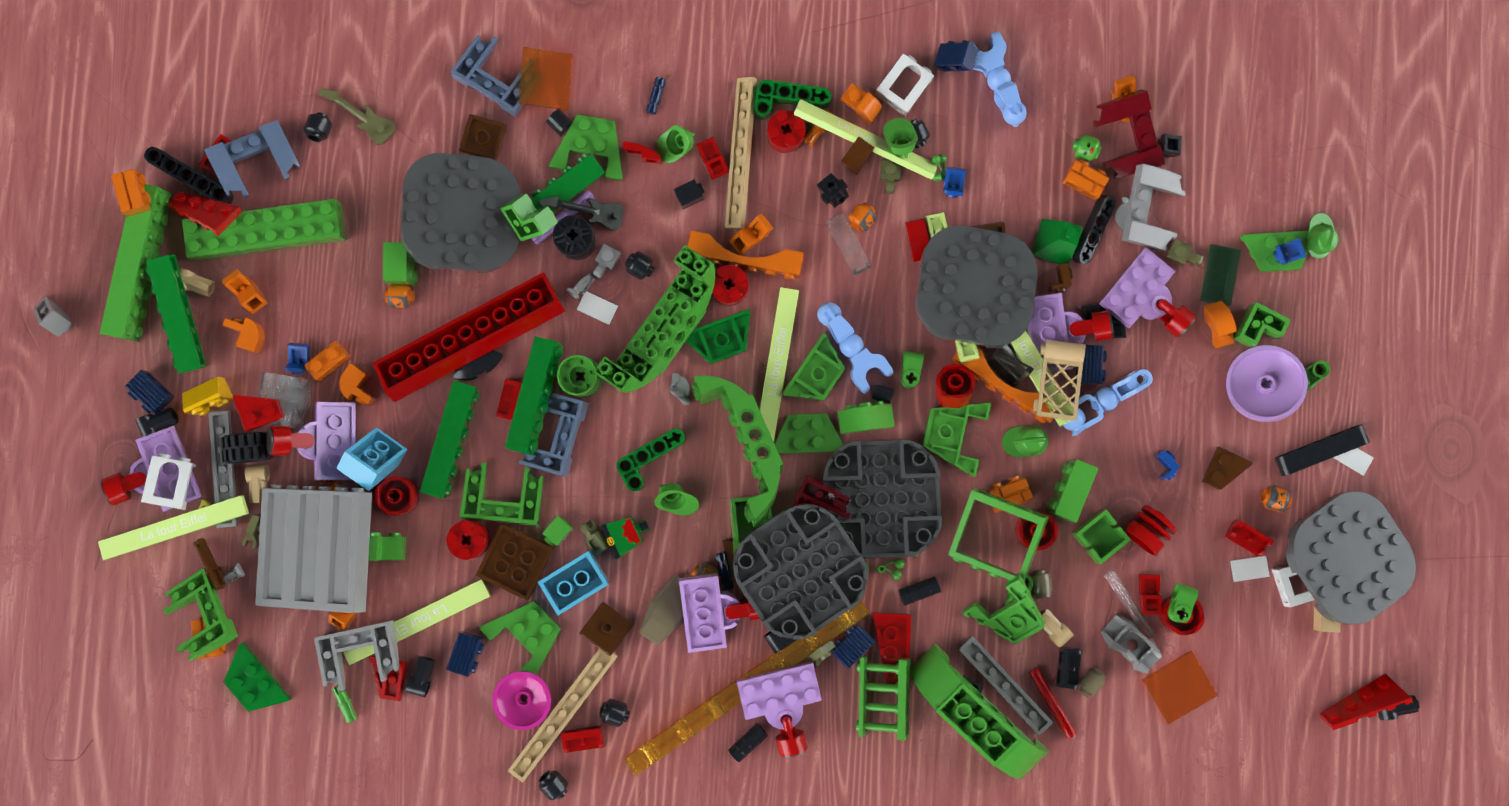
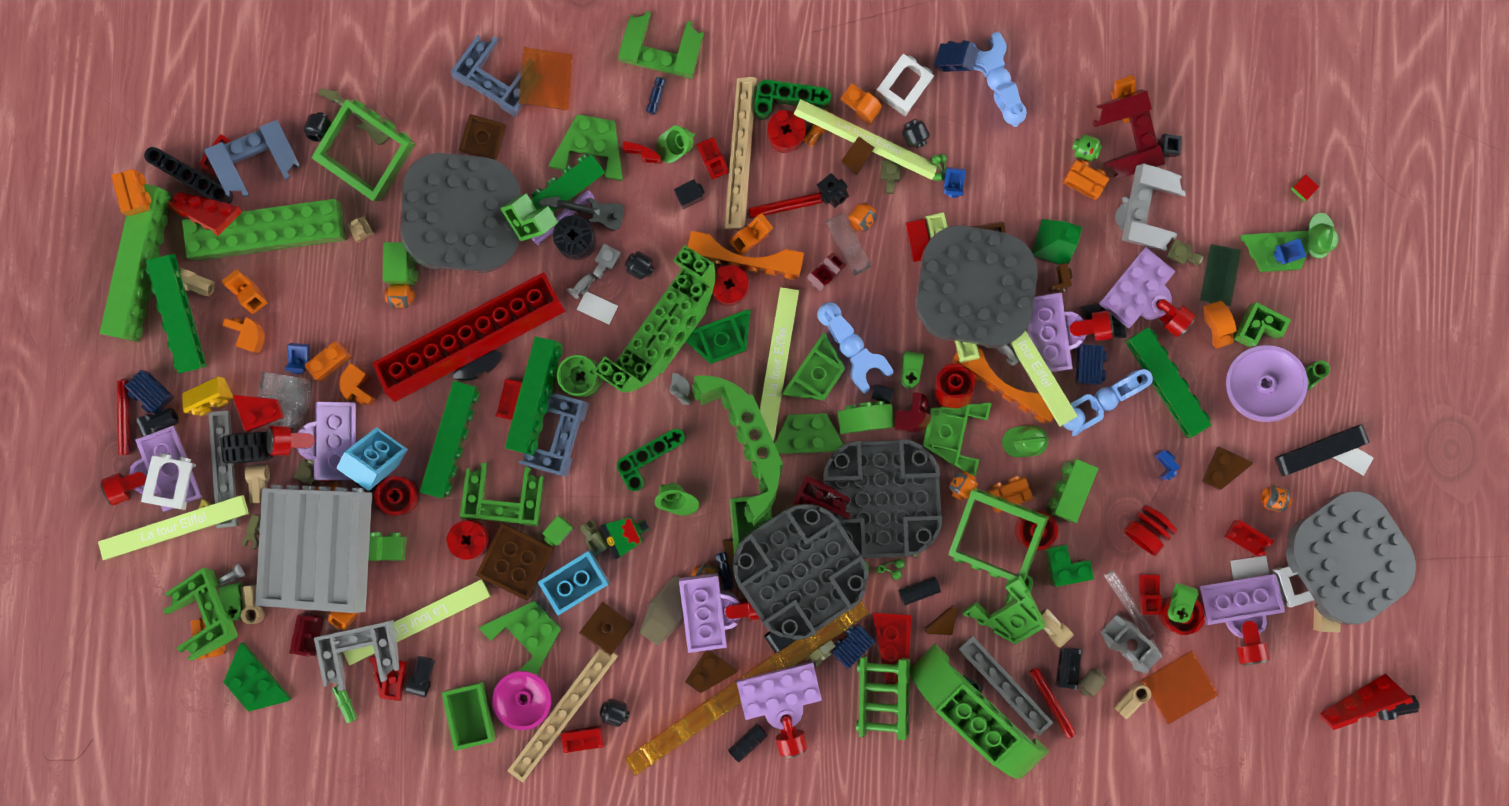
light grey slope [33,296,72,337] -> none
reddish brown axle [193,538,226,590] -> none
dark blue brick [446,631,485,677] -> none
black head [539,770,568,800] -> none
black brick [546,109,573,137] -> none
bright green piece [883,118,918,158] -> none
clear smoke wing [986,350,1034,388] -> none
dark tan brick [1031,569,1053,599] -> none
tan piece [1033,340,1086,421] -> none
bright green piece [1071,509,1131,564] -> none
black beam [1073,195,1115,264] -> none
none -> red axle [117,379,130,455]
none -> bright green piece [219,582,243,621]
none -> tan piece [240,585,265,624]
none -> dark red hinge [289,613,324,657]
none -> olive plate [294,459,316,486]
none -> bright green window [311,99,416,201]
none -> tan tile [347,216,375,242]
none -> bright green piece [442,681,497,751]
none -> bright green wedge [618,11,704,79]
none -> reddish brown wing [685,650,738,693]
none -> red axle [748,192,823,218]
none -> dark red brick [806,252,847,291]
none -> dark red brick [894,392,932,433]
none -> reddish brown slope [923,605,957,635]
none -> orange head [949,471,978,501]
none -> green brick [1044,544,1094,587]
none -> tan piece [1113,682,1151,720]
none -> green brick [1125,327,1211,438]
none -> lavender plate [1198,574,1285,666]
none -> red tile [1291,174,1319,202]

